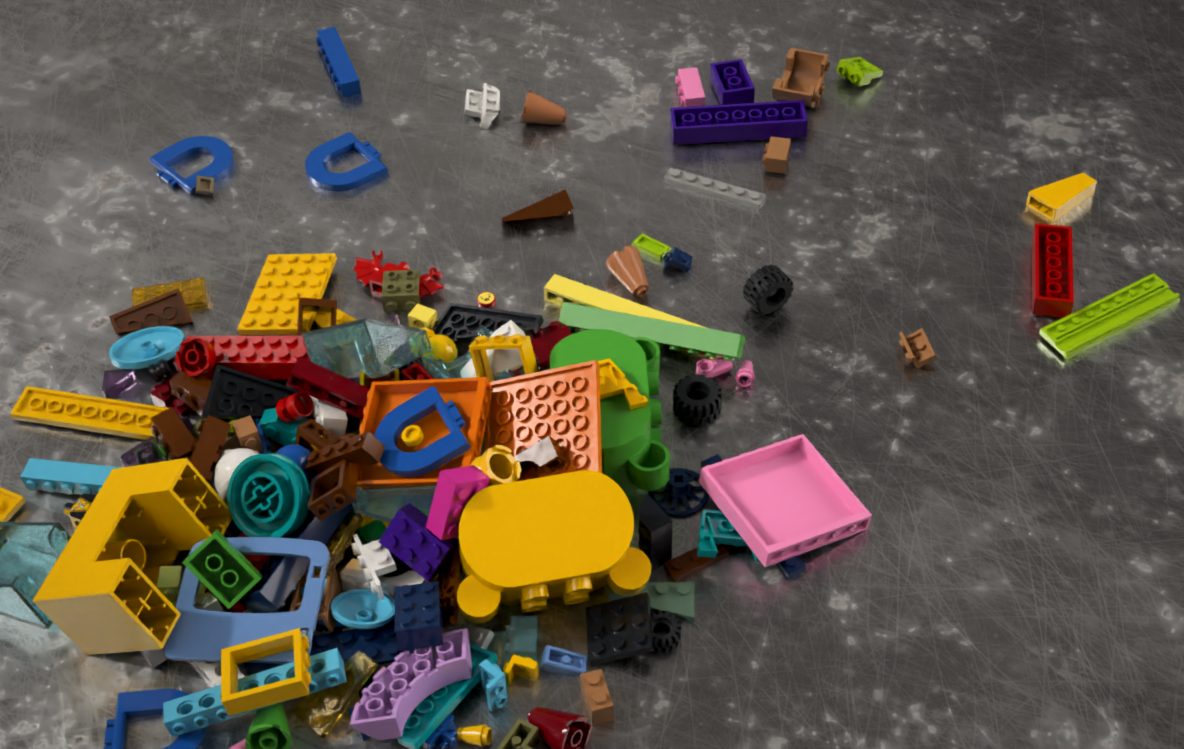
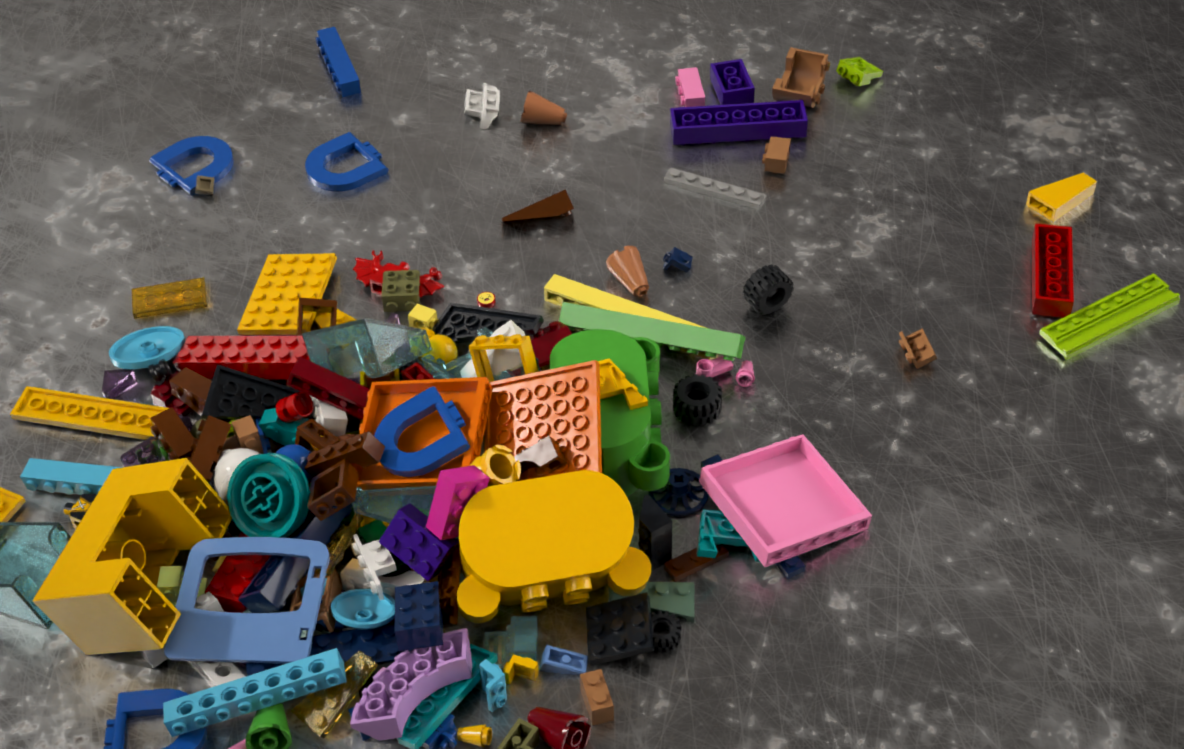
reddish brown wing [109,288,193,335] -> none
red cylinder [176,337,216,376] -> none
bright green brick [182,529,263,609] -> none
yellow window [221,628,312,716] -> none
yellow tile [401,425,424,446] -> none
light grey plate [469,626,495,650] -> none
lime tile [631,234,671,262] -> none

